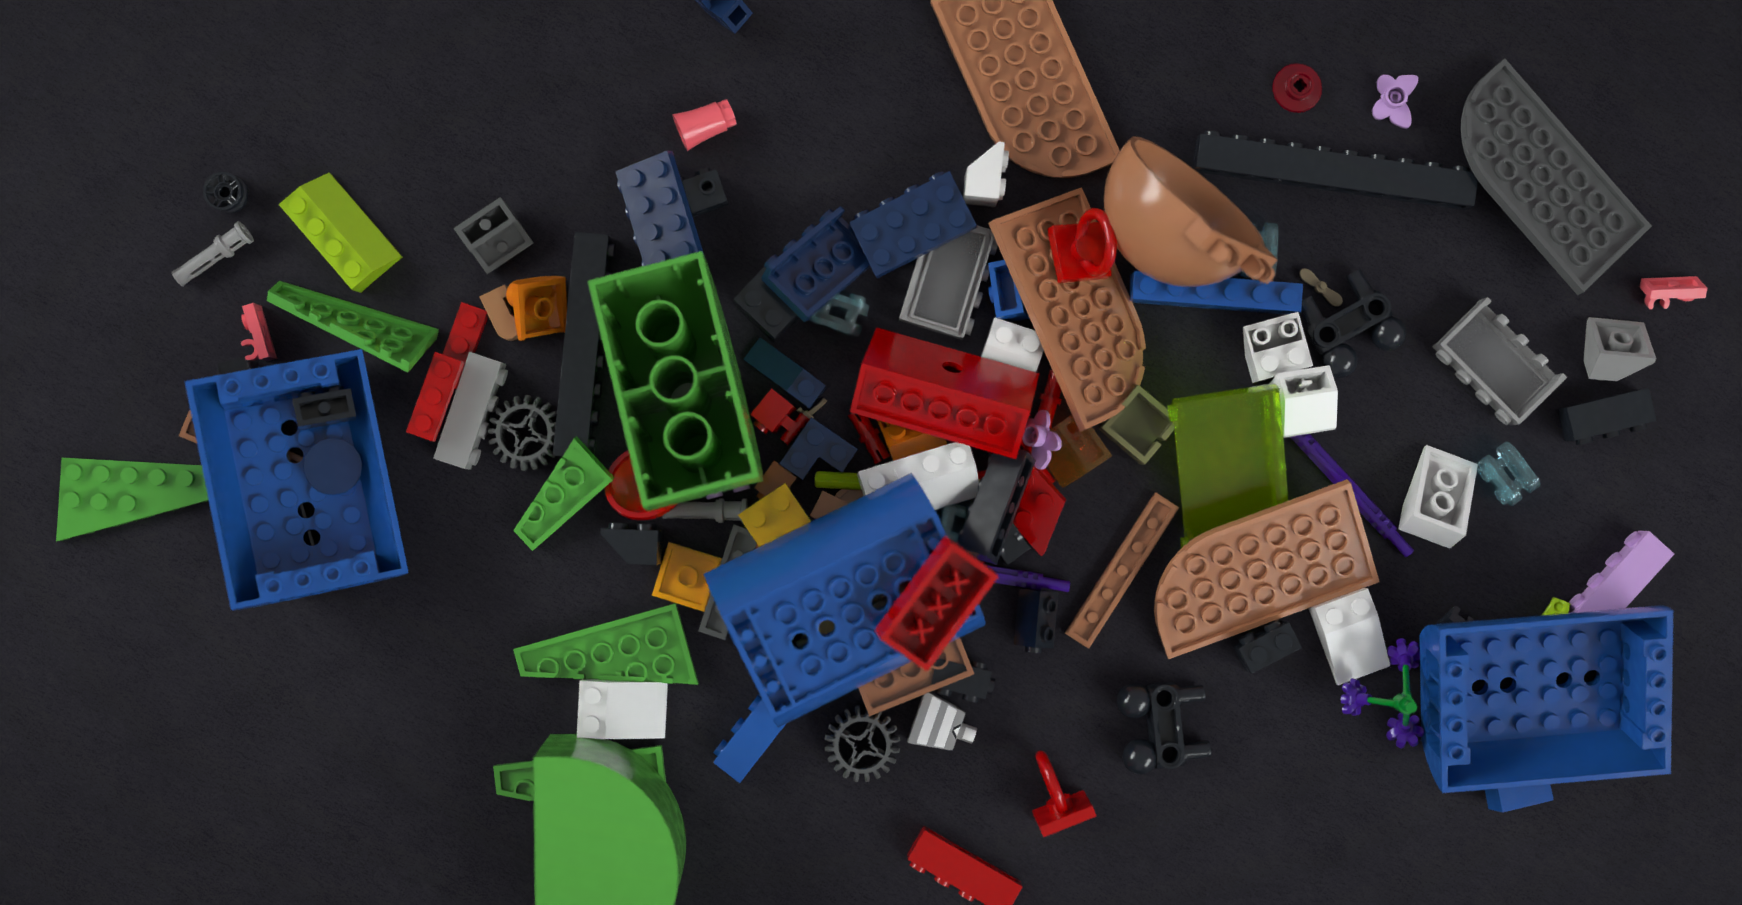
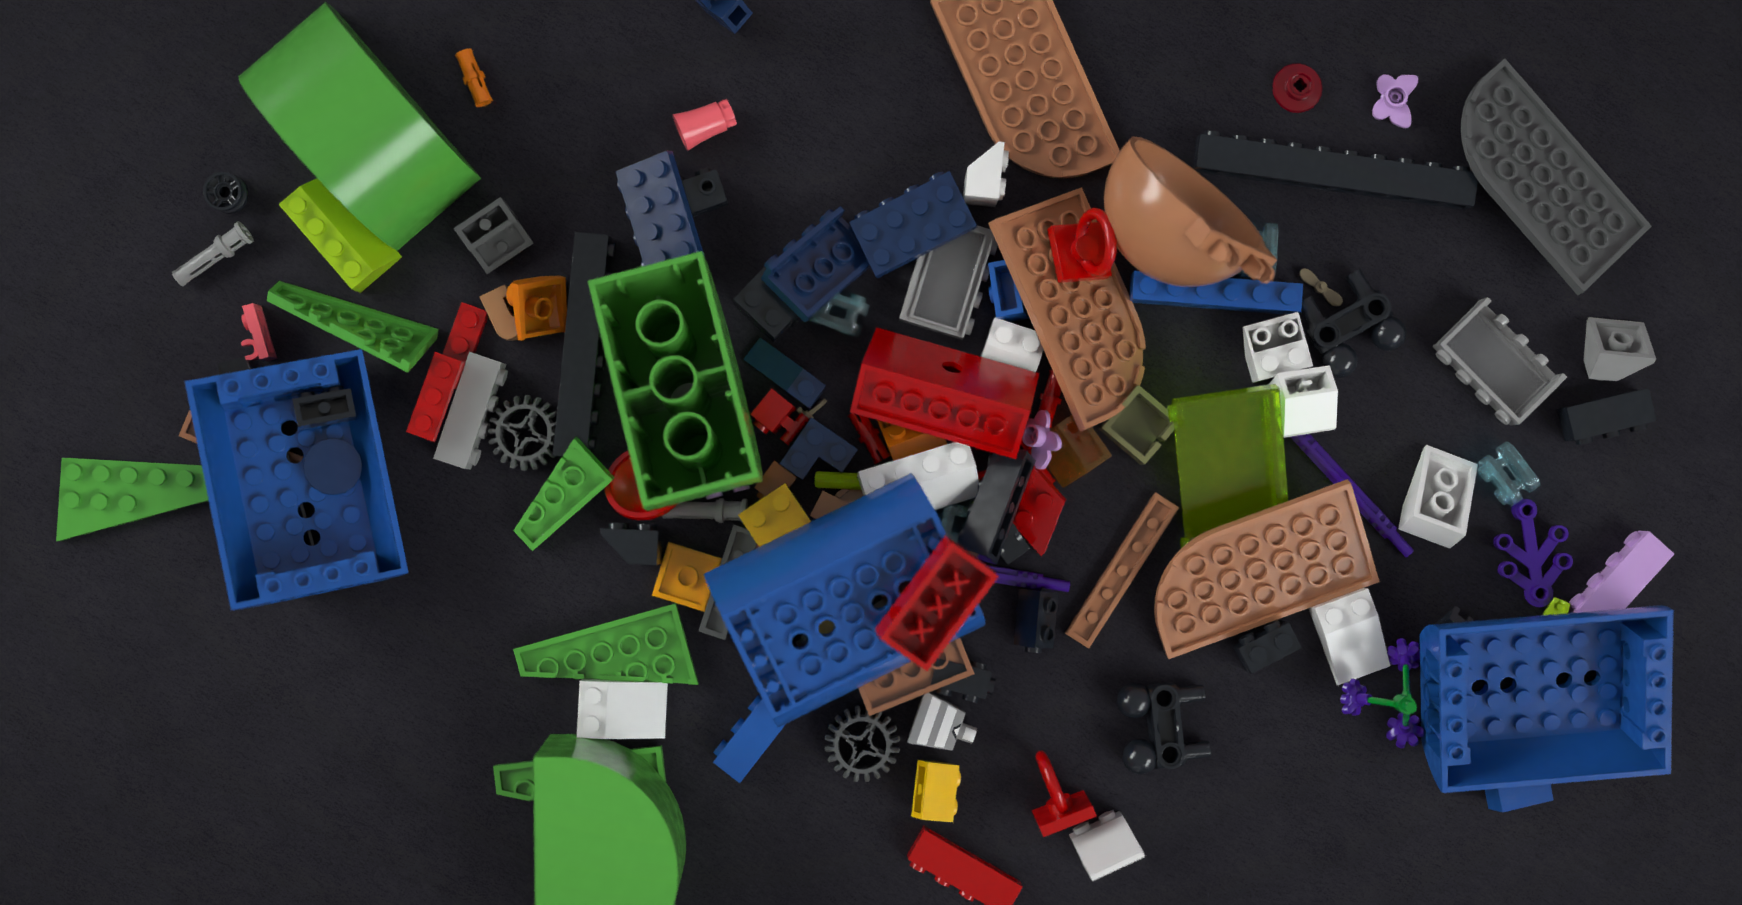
coral plate [1640,276,1707,309] -> none
none -> bright green brick [238,2,481,251]
none -> orange pin [455,48,493,107]
none -> yellow brick [911,760,961,822]
none -> white slope [1069,810,1145,881]
none -> dark purple plant [1493,499,1573,607]

